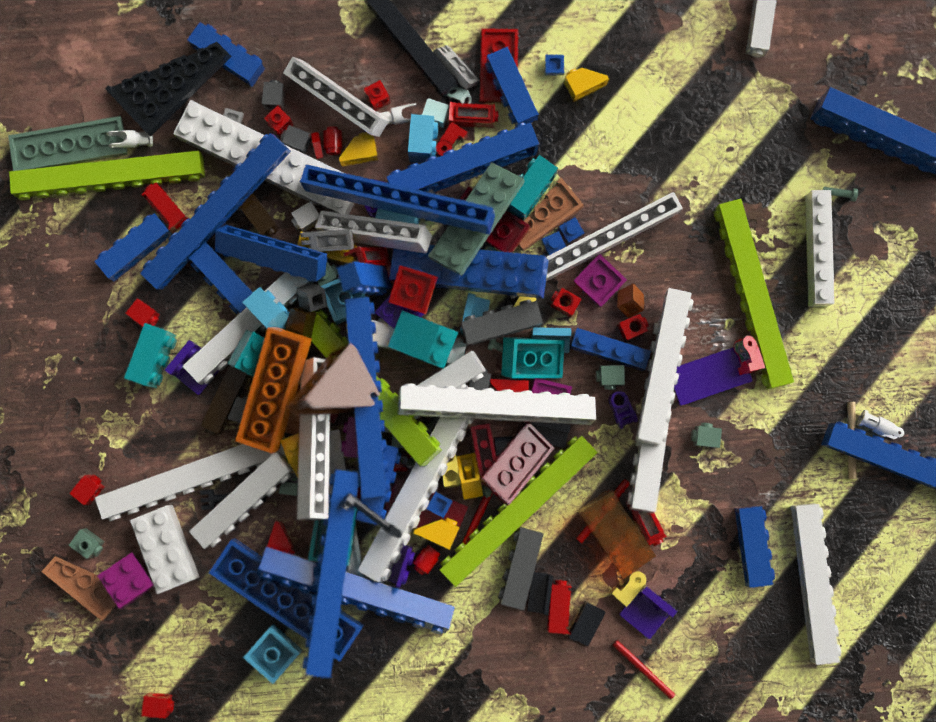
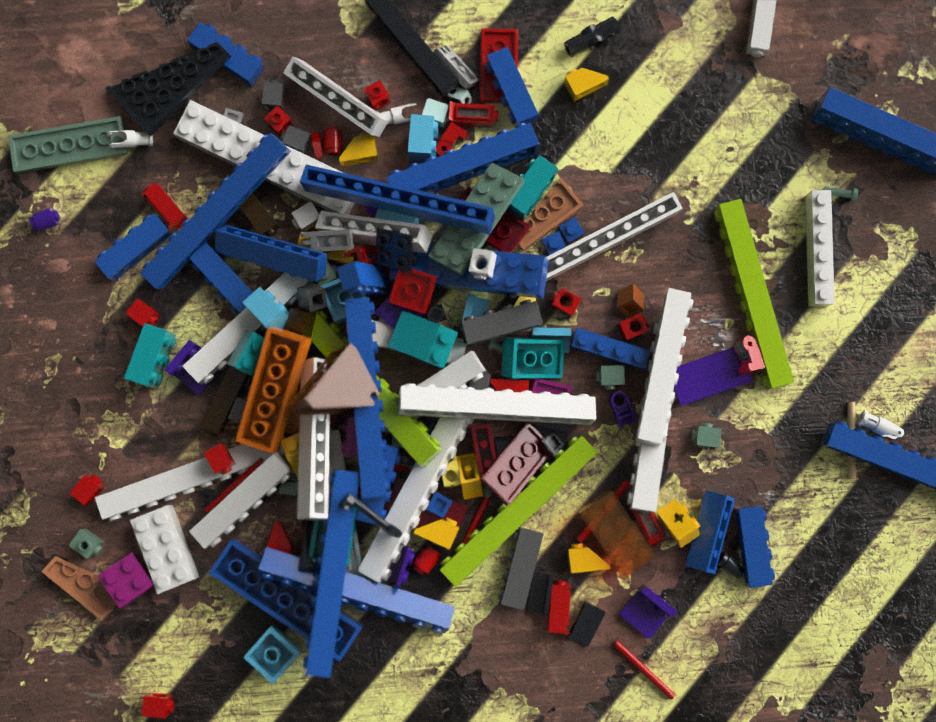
lime brick [9,151,205,200] -> none
blue plate [545,55,564,75] -> none
magenta plate [573,254,627,308] -> none
light yellow leg [610,571,646,607] -> none
white brick [791,503,841,665] -> none
none -> dark purple brick [29,207,61,232]
none -> red brick [204,443,236,475]
none -> red bar [204,457,265,513]
none -> black hinge [300,520,317,572]
none -> black hinge [376,227,417,272]
none -> black piece [425,304,447,323]
none -> white brick [469,248,497,280]
none -> black tile [539,430,565,458]
none -> black piece [564,16,621,58]
none -> yellow slope [567,543,610,573]
none -> yellow brick [656,498,700,548]
none -> blue brick [686,490,735,574]
none -> black cone [717,551,745,579]

